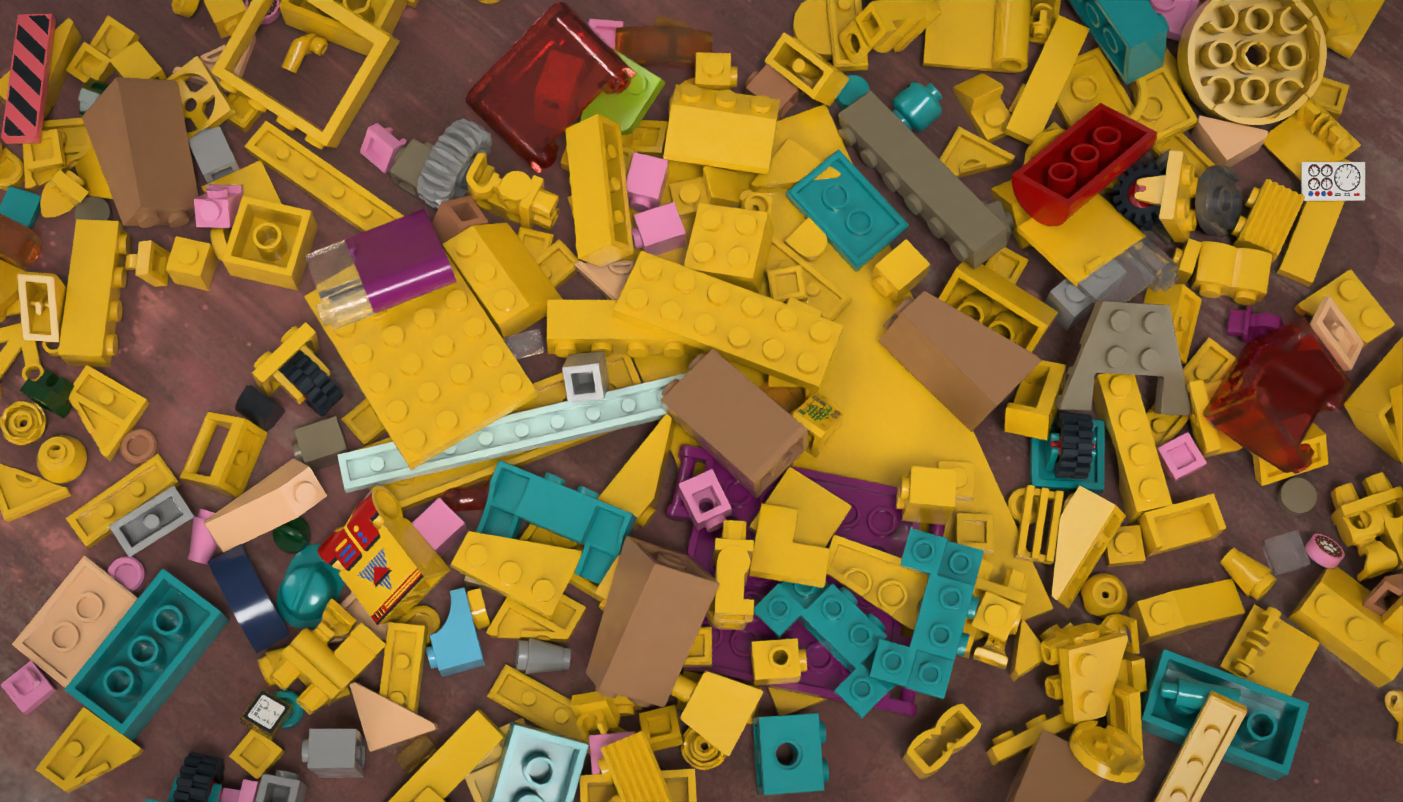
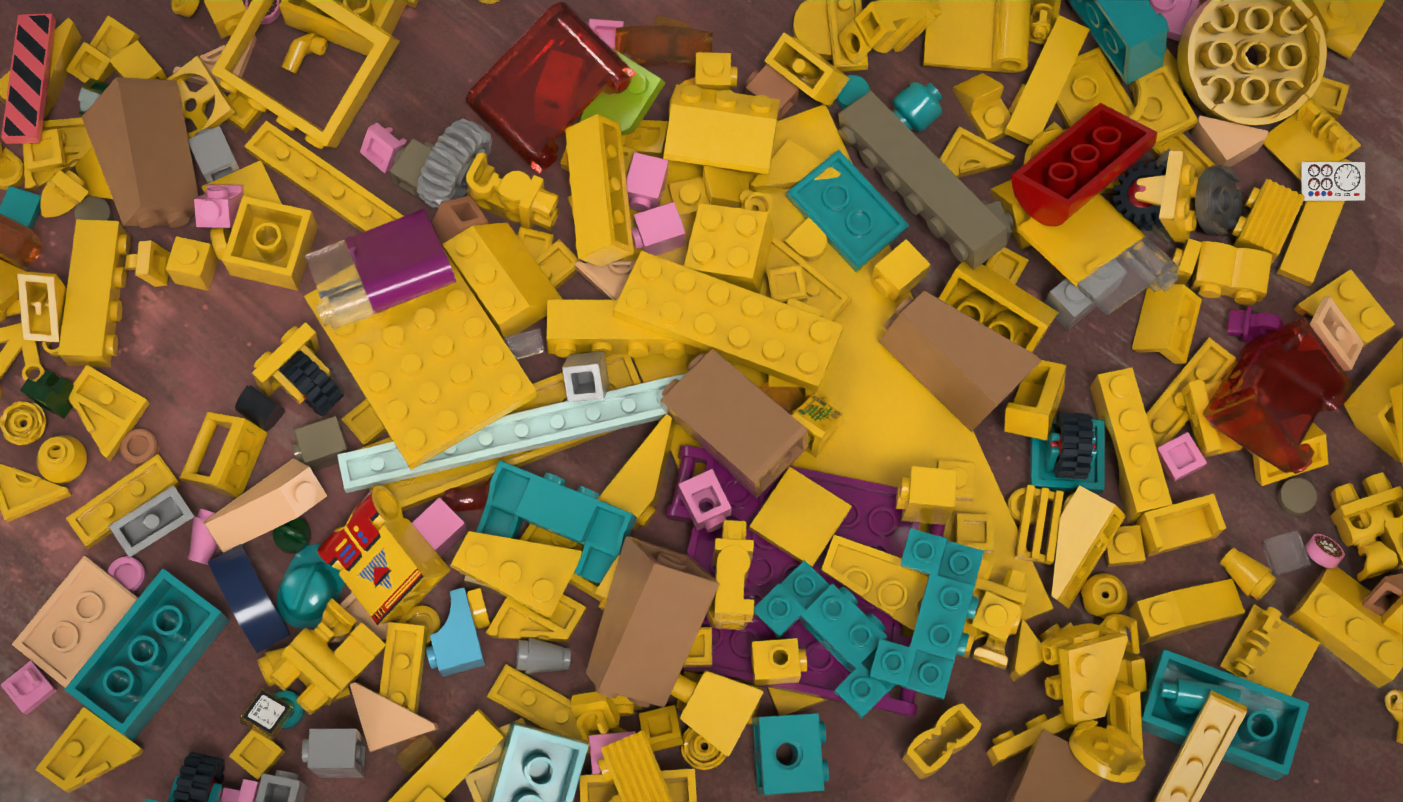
yellow tile [749,503,830,588] -> none
dark tan wing [1055,300,1191,416] -> none

